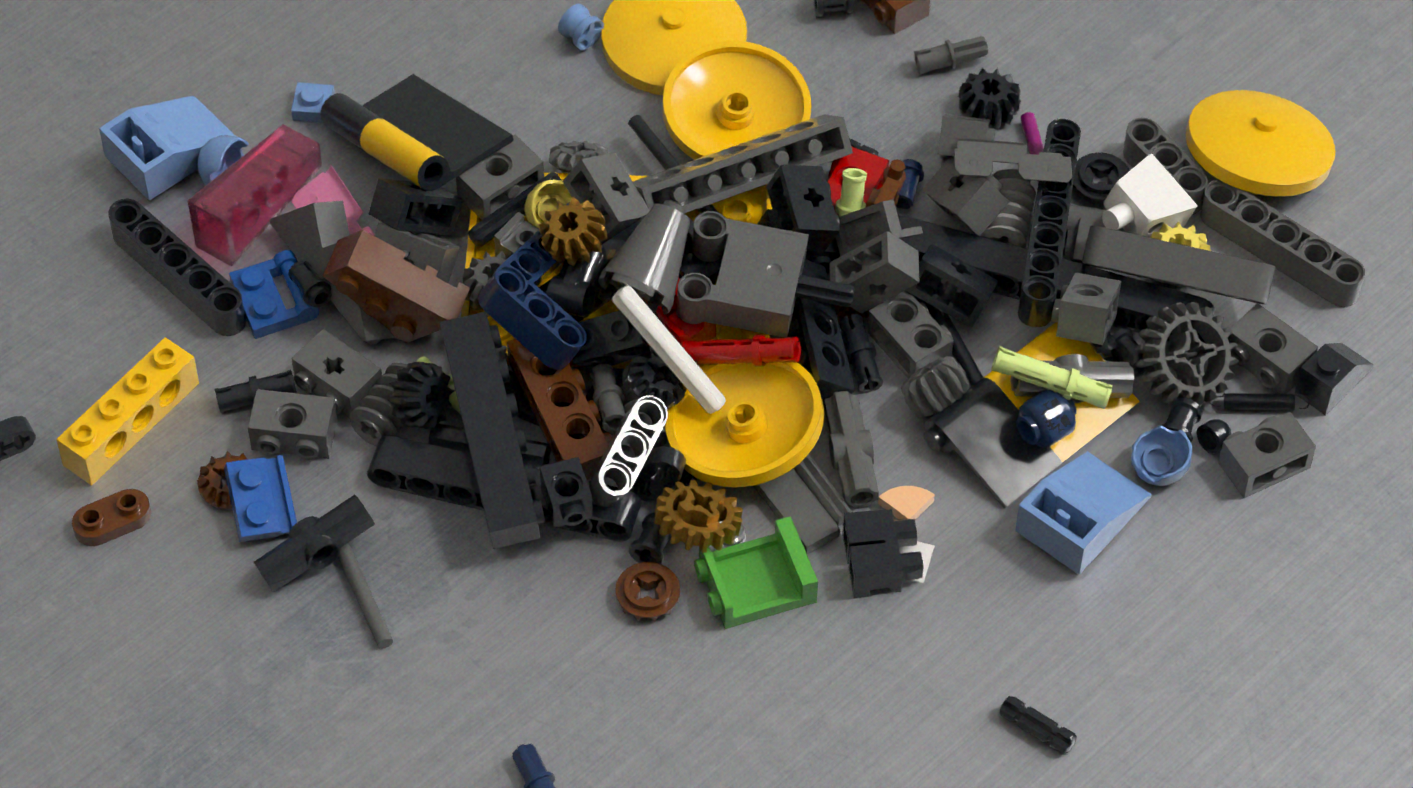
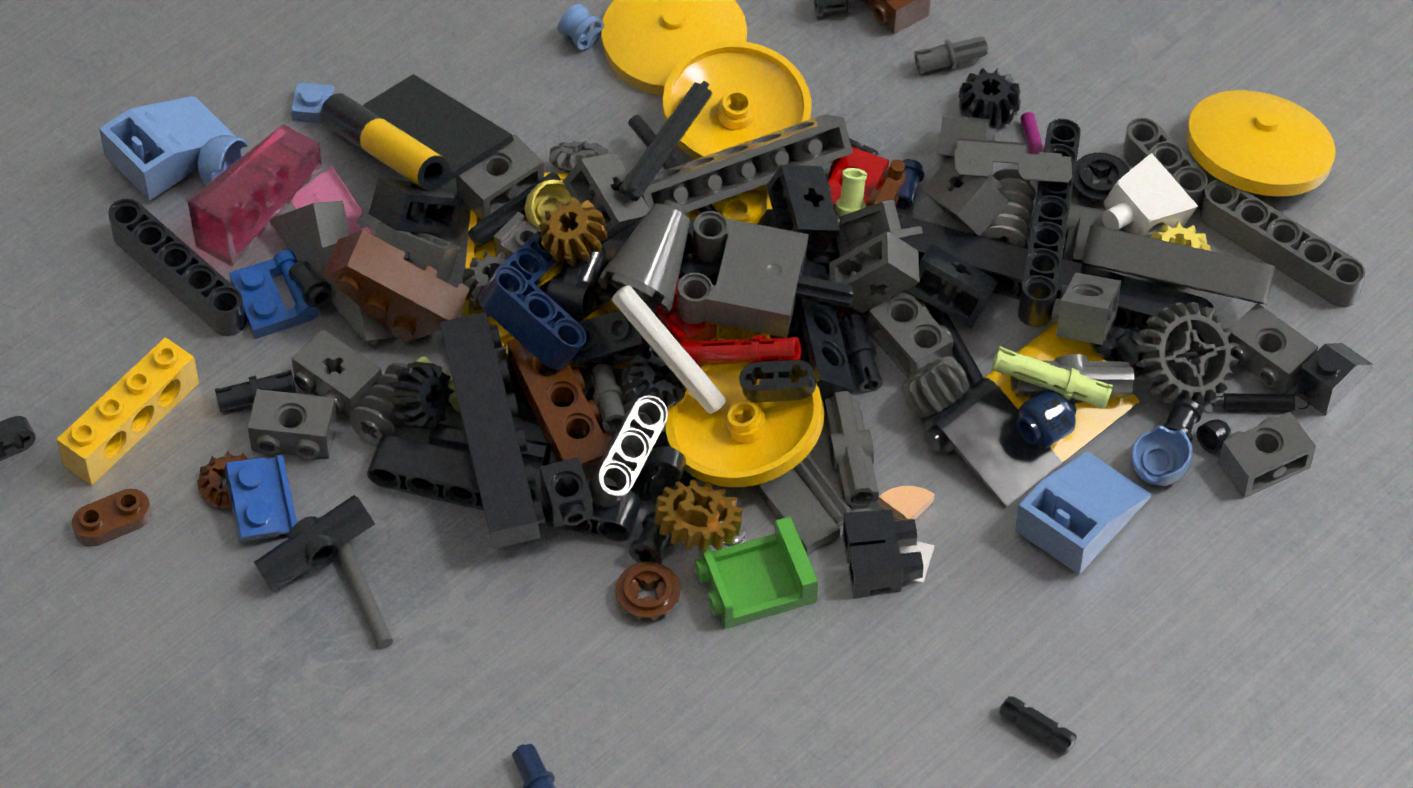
none -> black axle [619,81,712,203]
none -> black beam [739,360,816,402]

